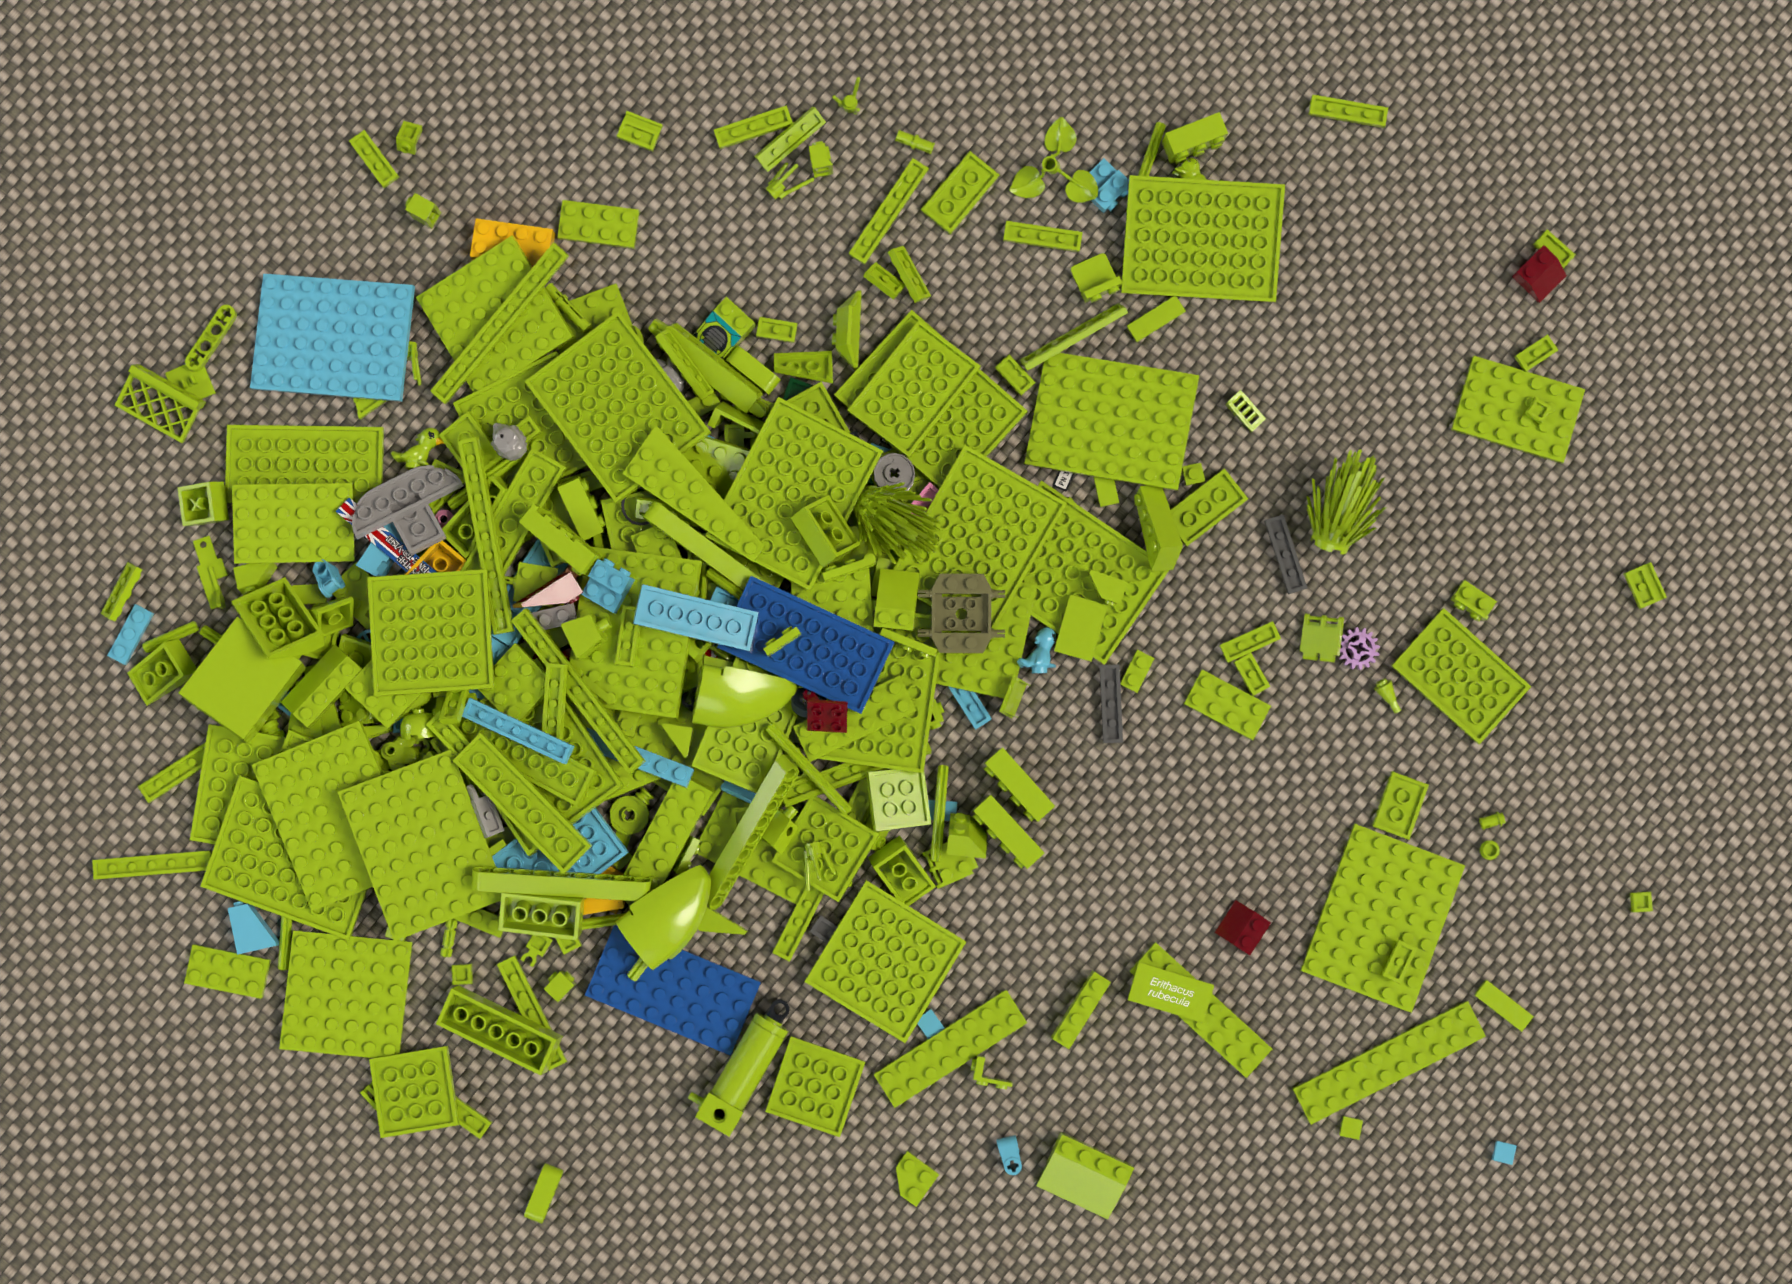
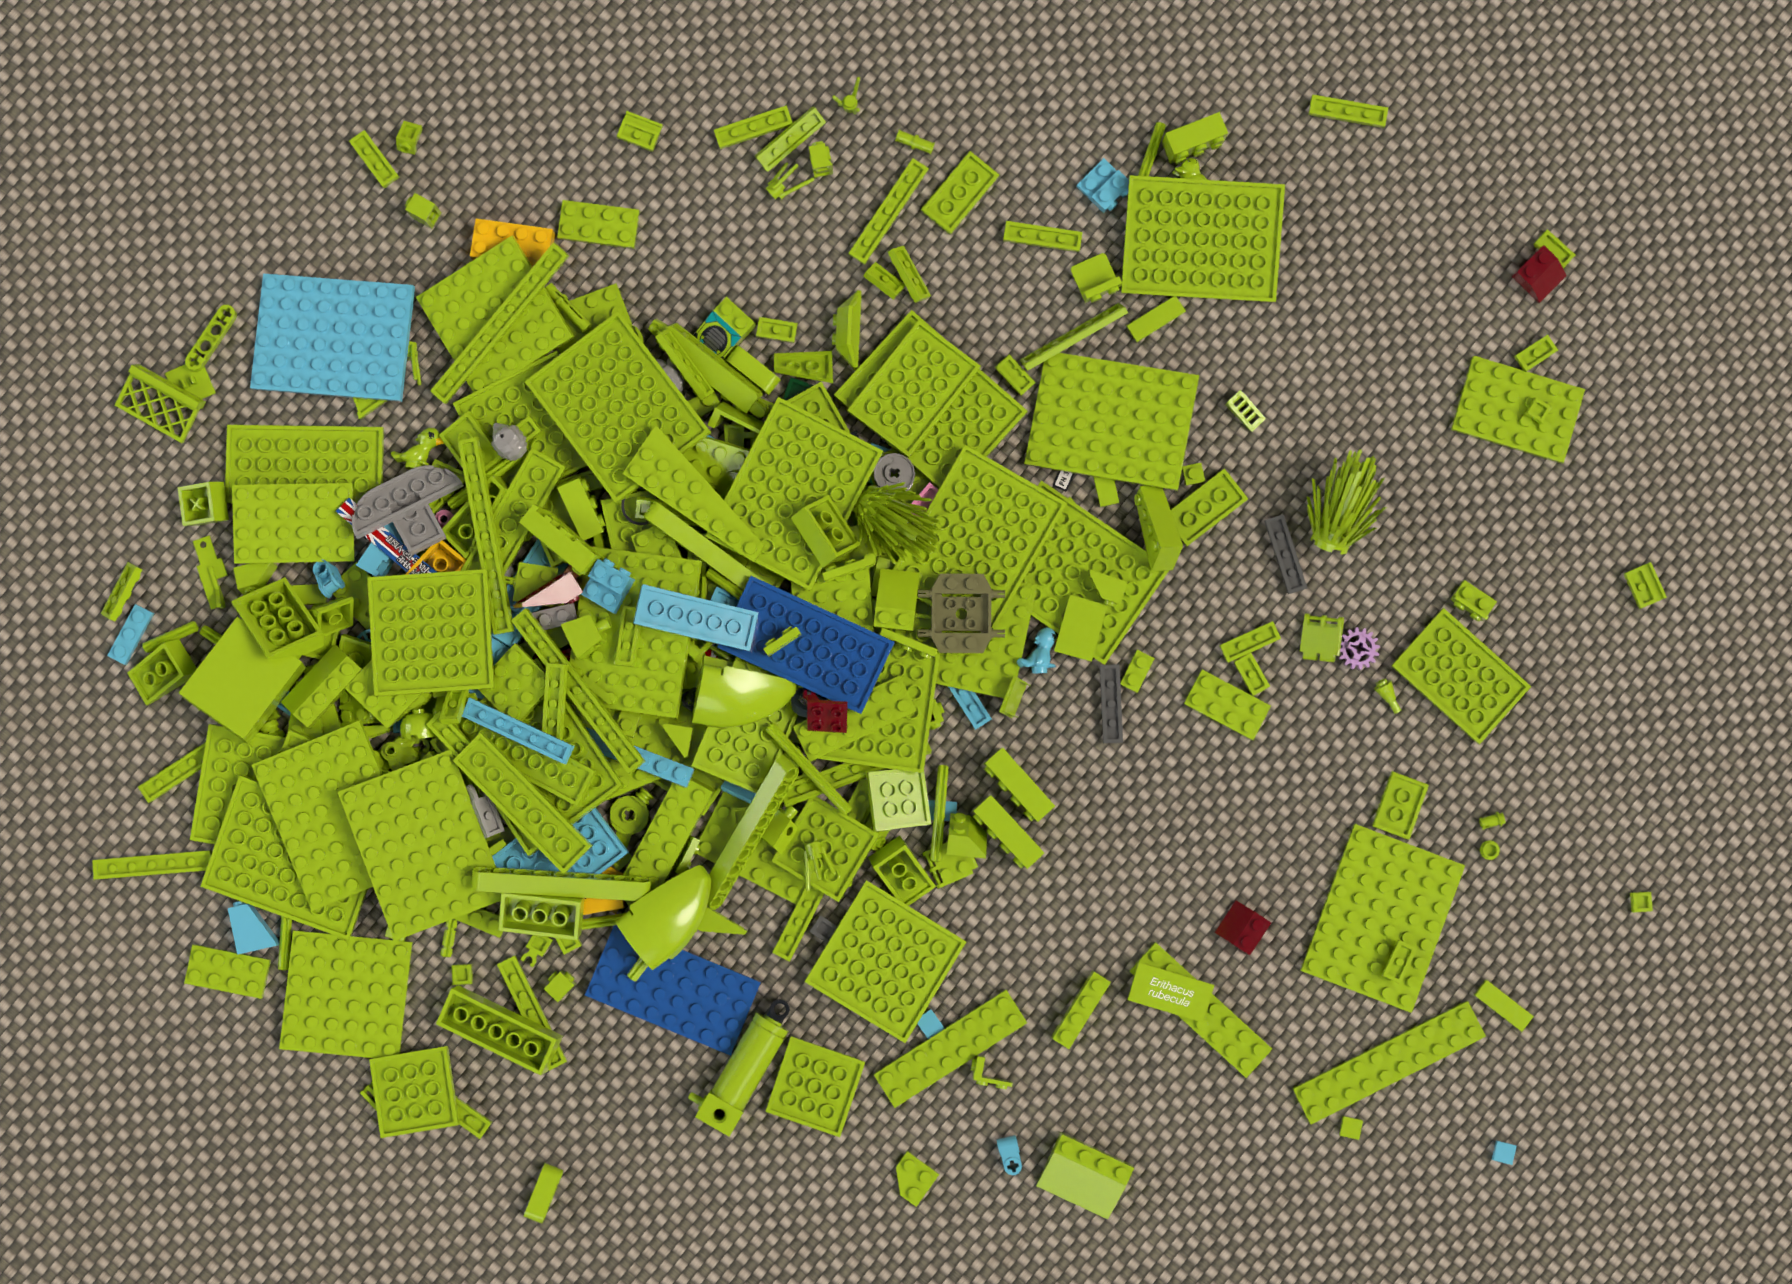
lime plant [1009,117,1098,203] -> none

